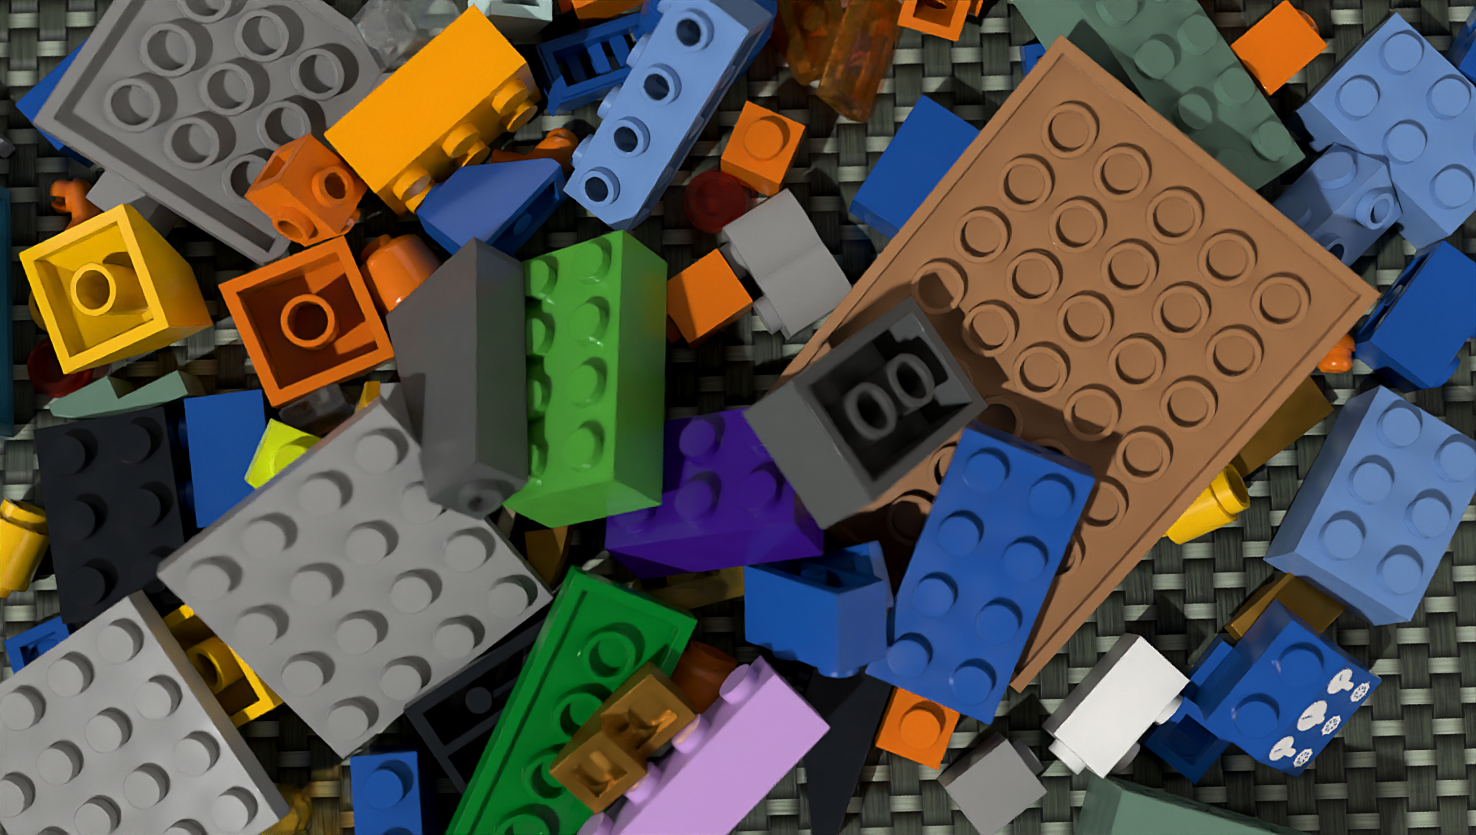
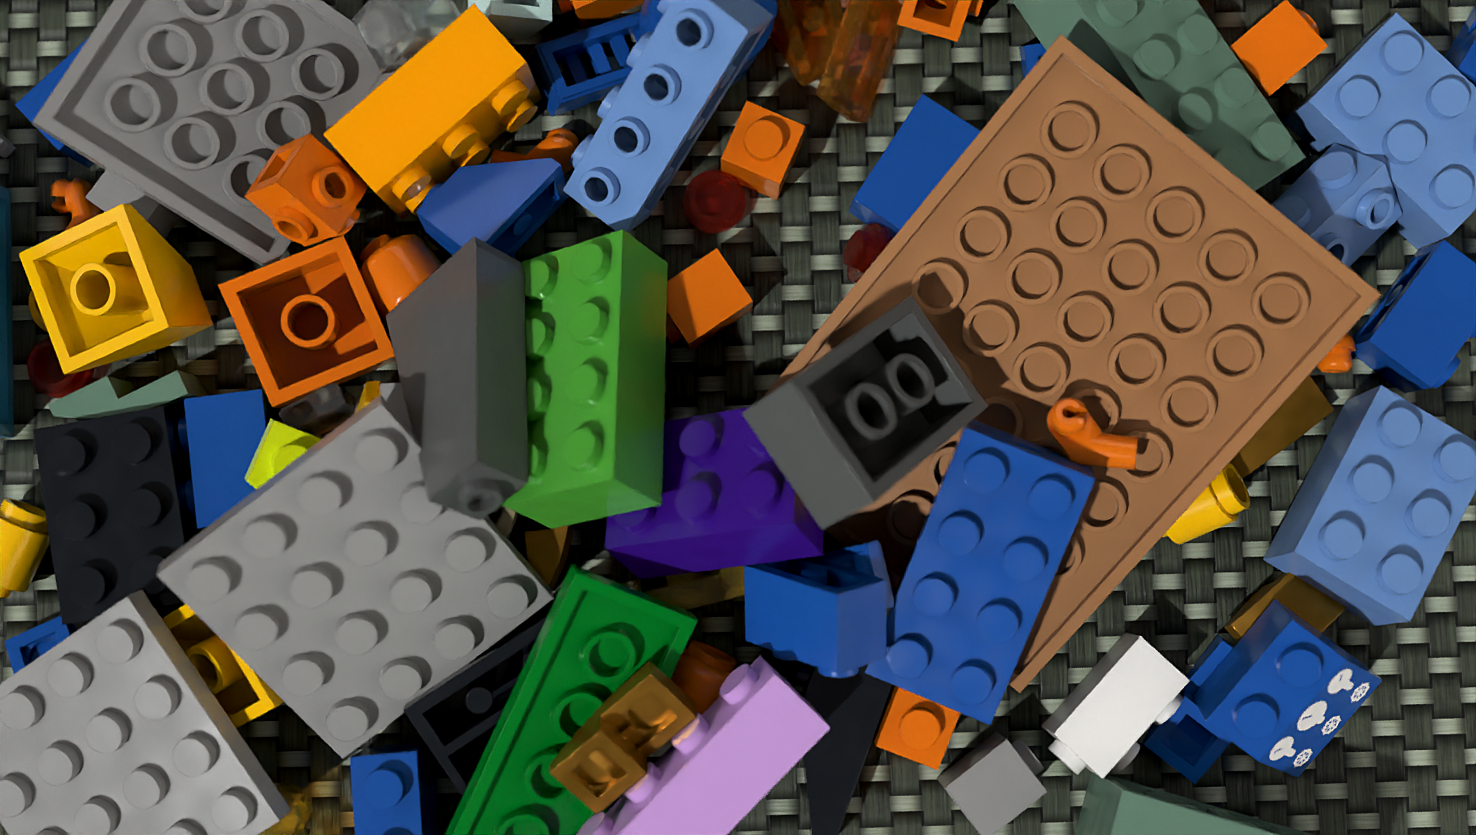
light grey brick [718,188,852,341] -> none
none -> clear red plate [843,223,893,283]
none -> orange arm [1047,397,1138,470]

